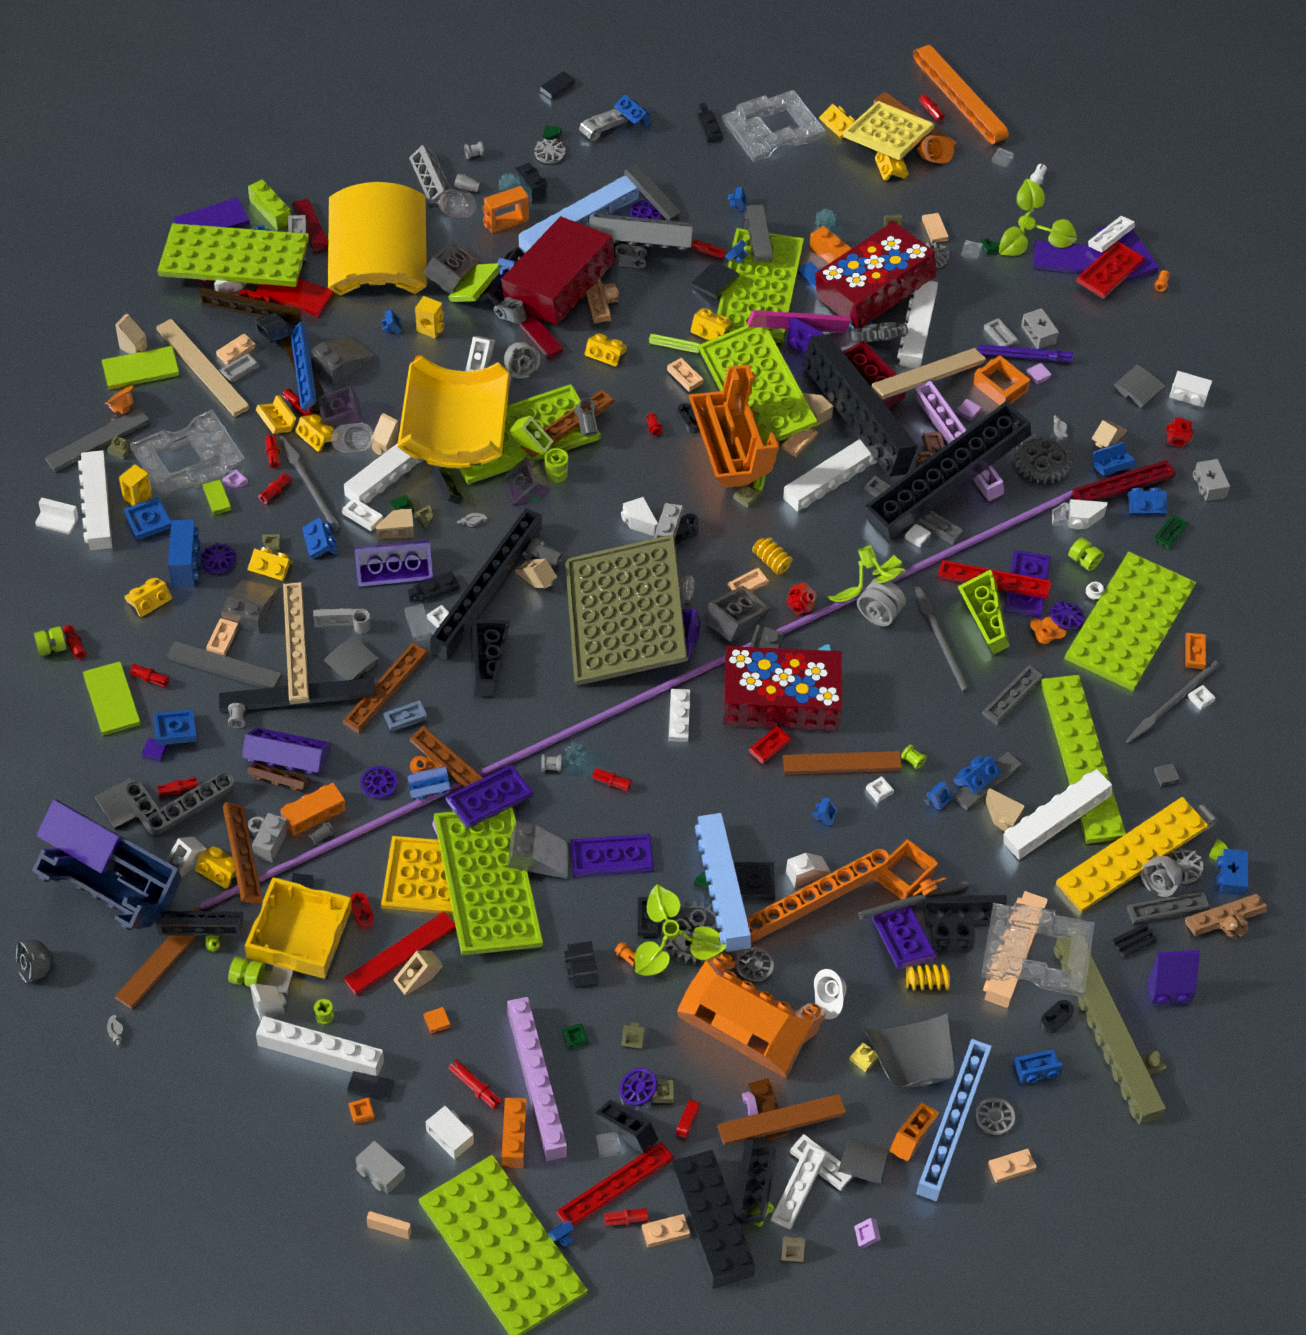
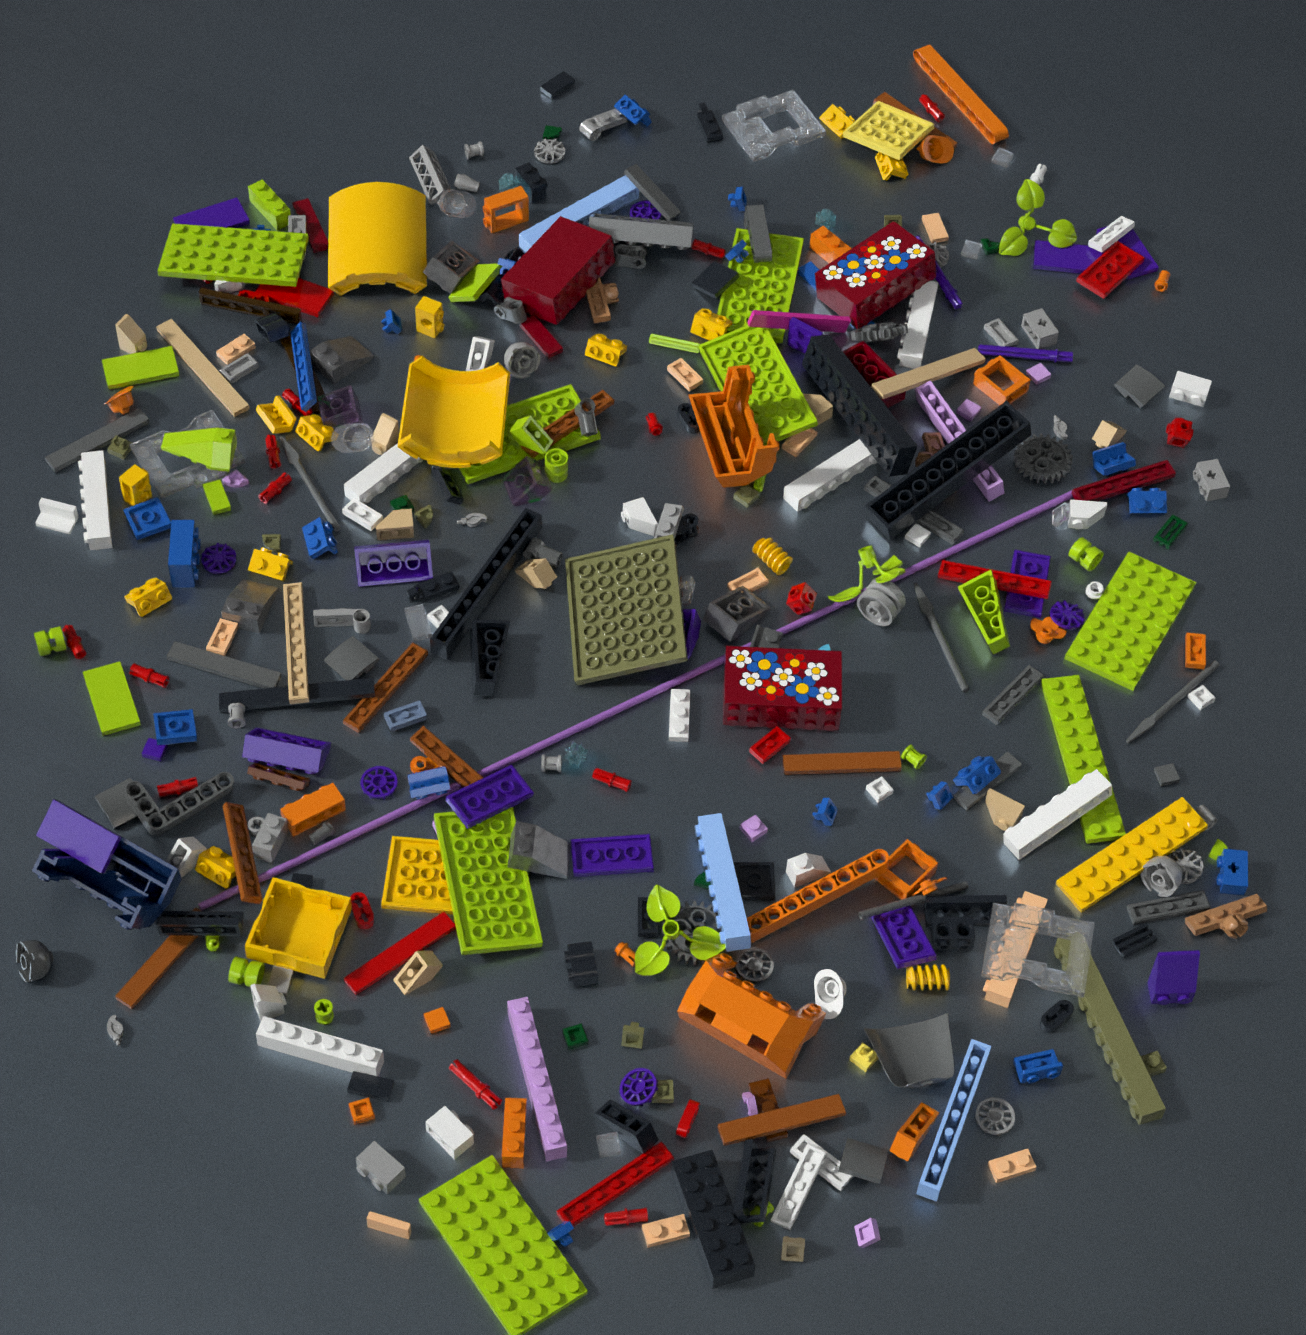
none -> lime wedge [161,428,237,472]
none -> lavender plate [739,815,768,842]
none -> dark purple axle [916,235,963,310]

